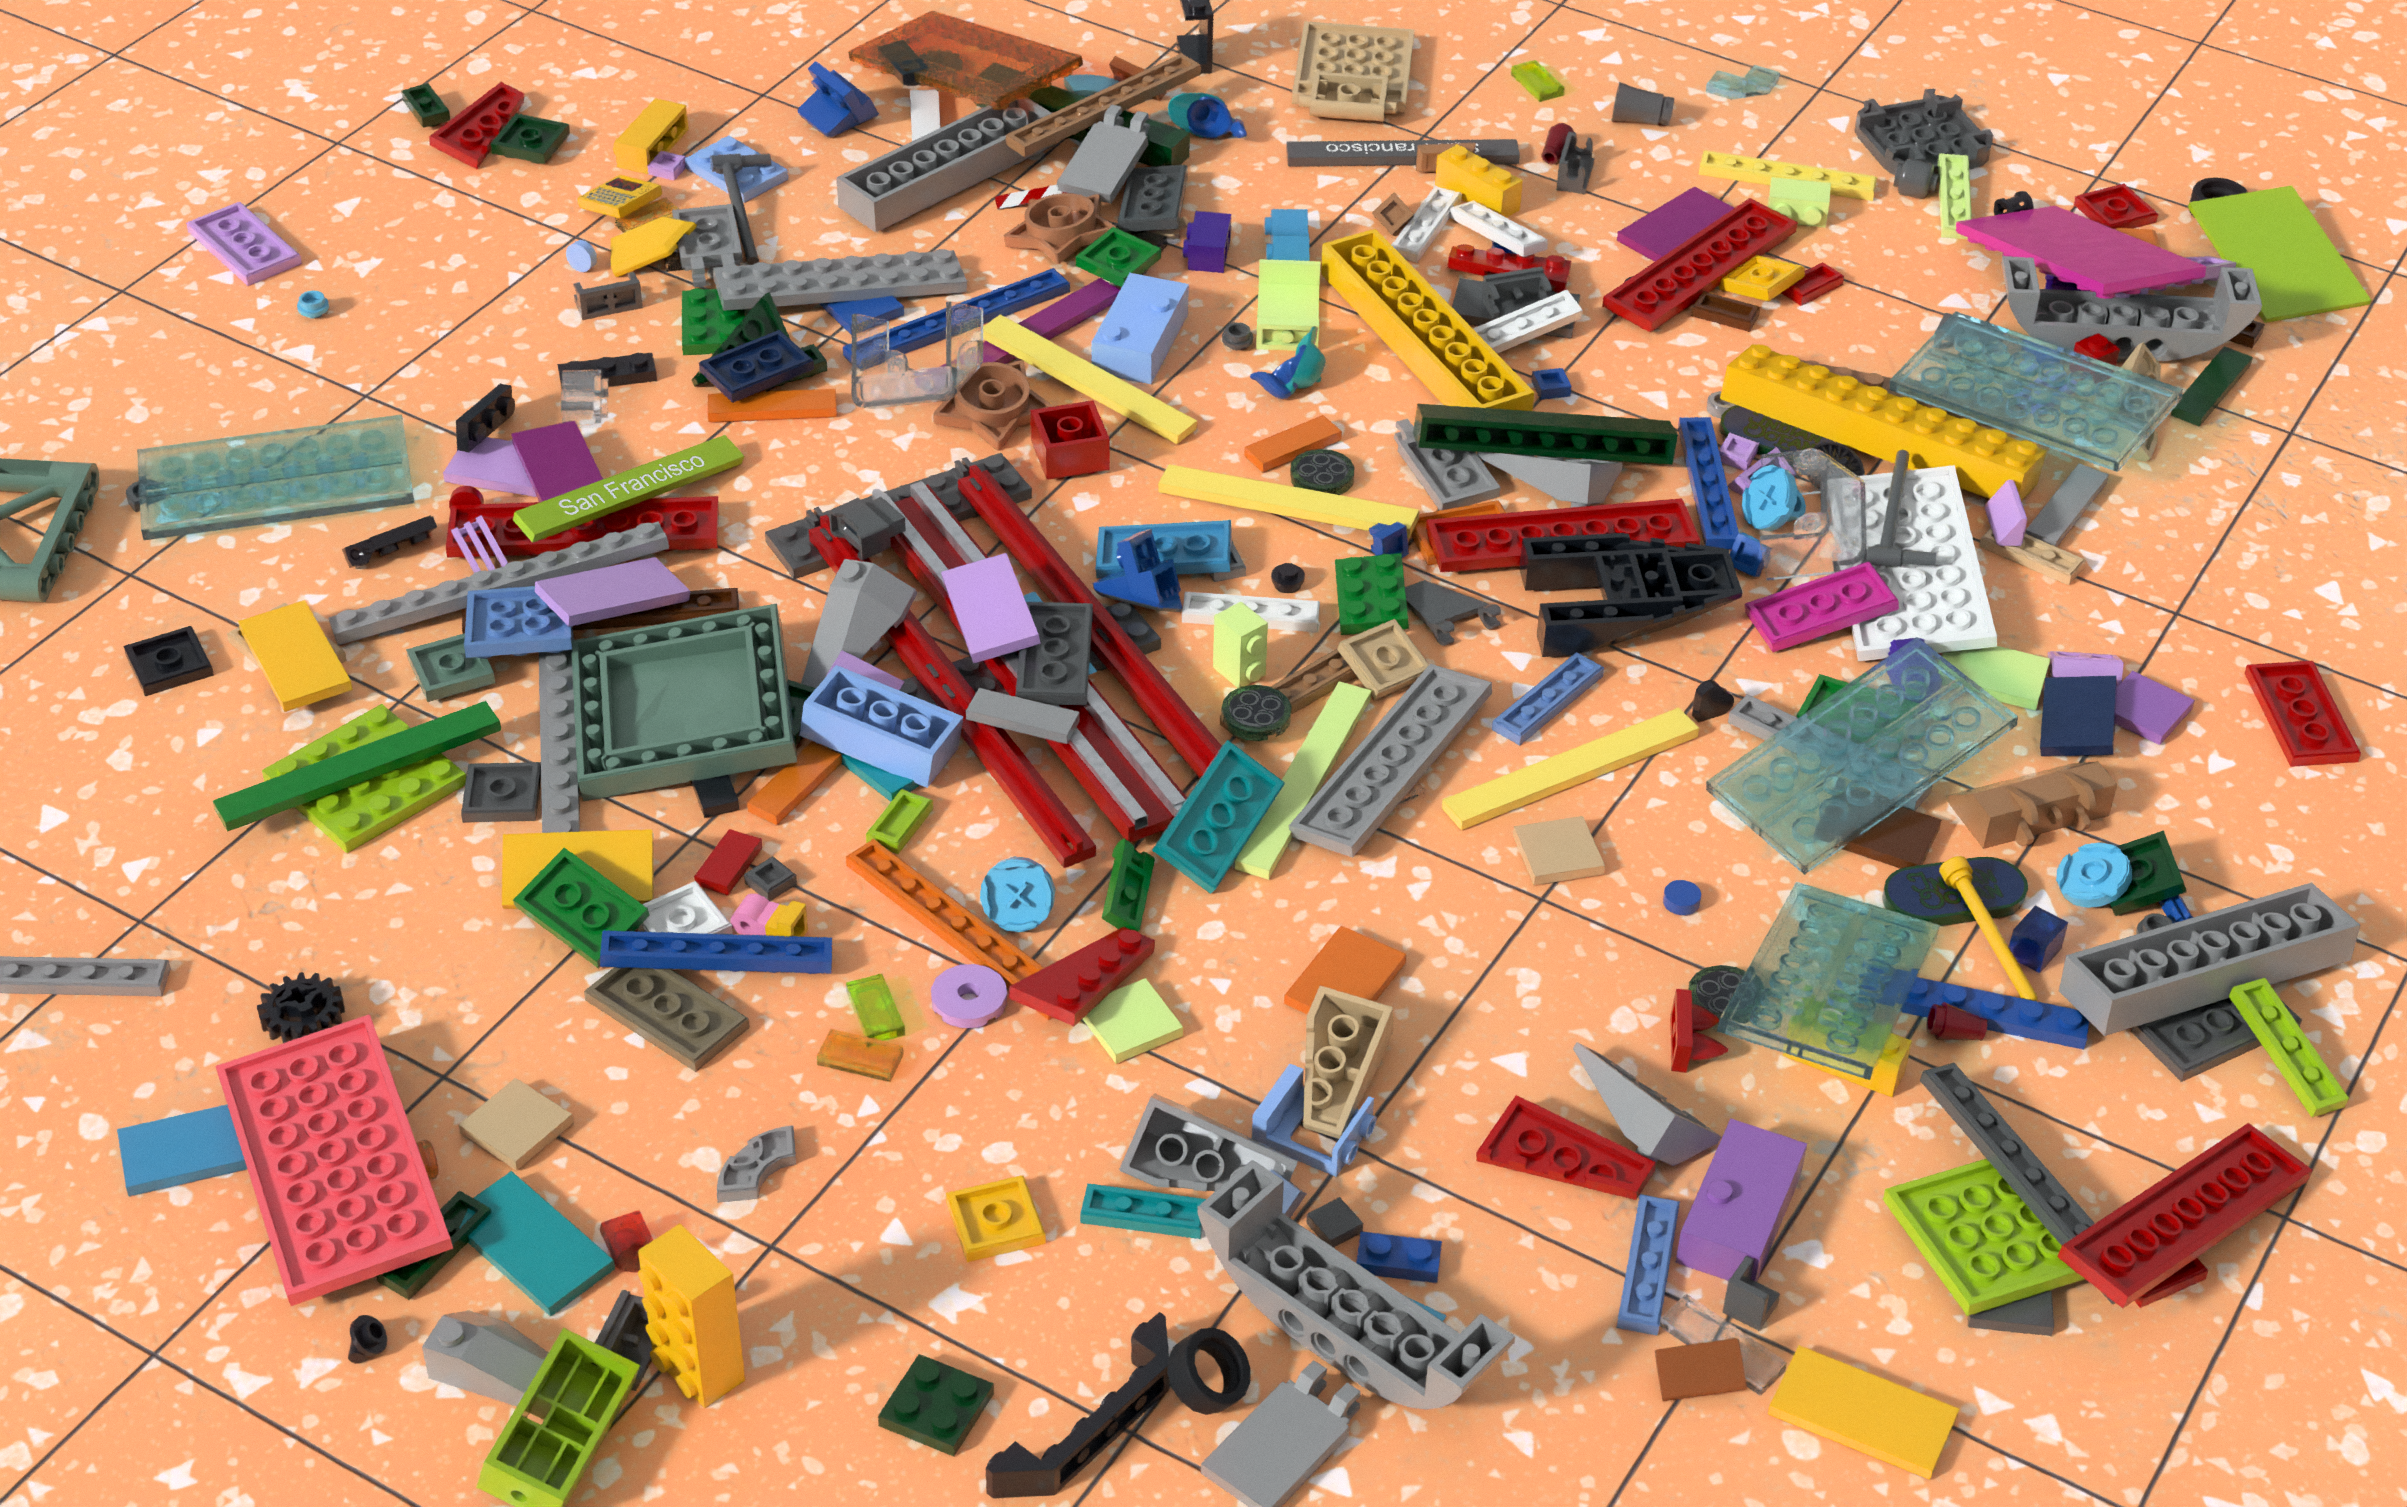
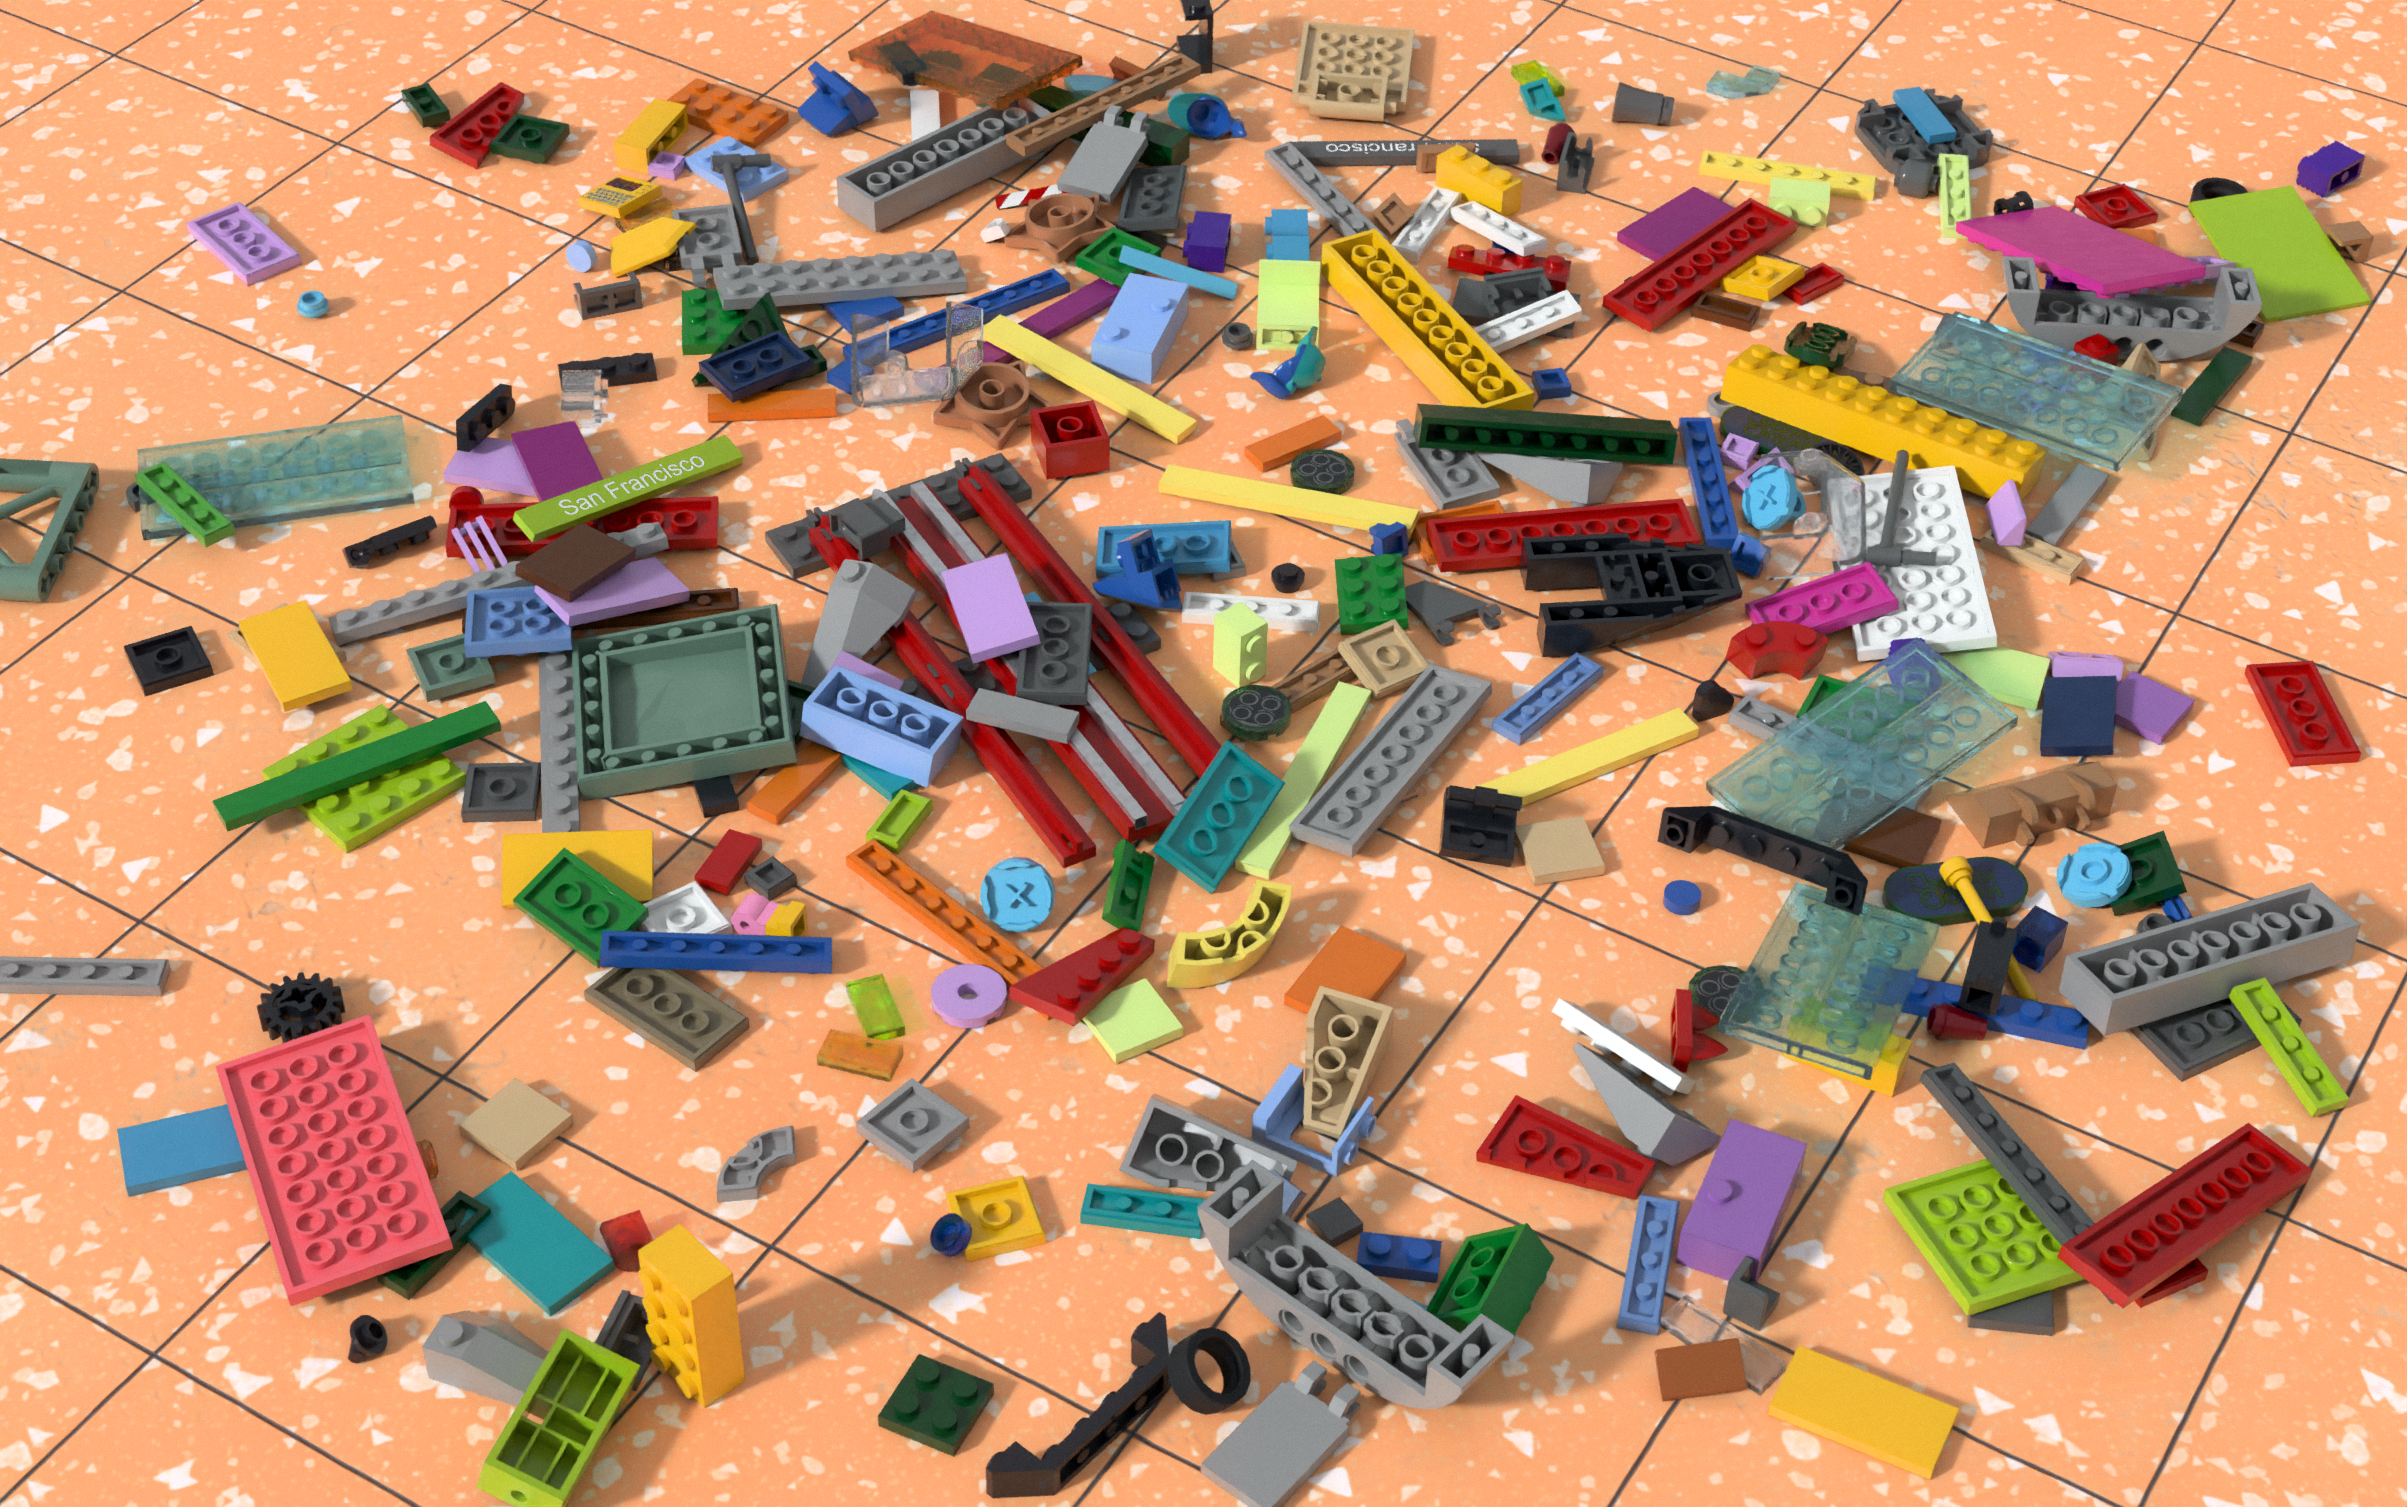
none -> bright green tile [135,462,236,547]
none -> reddish brown tile [515,523,636,602]
none -> orange plate [666,78,789,148]
none -> blue tile [827,358,872,395]
none -> light grey plate [856,1078,969,1173]
none -> clear blue tile [930,1213,972,1257]
none -> white tile [980,217,1011,243]
none -> medium azure sticker [1119,245,1238,300]
none -> light yellow brick [1167,879,1293,988]
none -> light grey tile [1265,142,1387,240]
none -> green slope [1426,1223,1555,1336]
none -> black plate [1439,785,1522,867]
none -> teal slope [1519,78,1566,123]
none -> white plate [1552,998,1696,1096]
none -> black slope [1657,806,1868,916]
none -> red brick [1726,621,1829,681]
none -> dark green tile [1783,321,1857,367]
none -> dark azure tile [1892,86,1957,144]
none -> black brick [1957,916,2018,1017]
none -> dark purple brick [2296,140,2365,198]
none -> medium nougat panel [2325,220,2374,263]

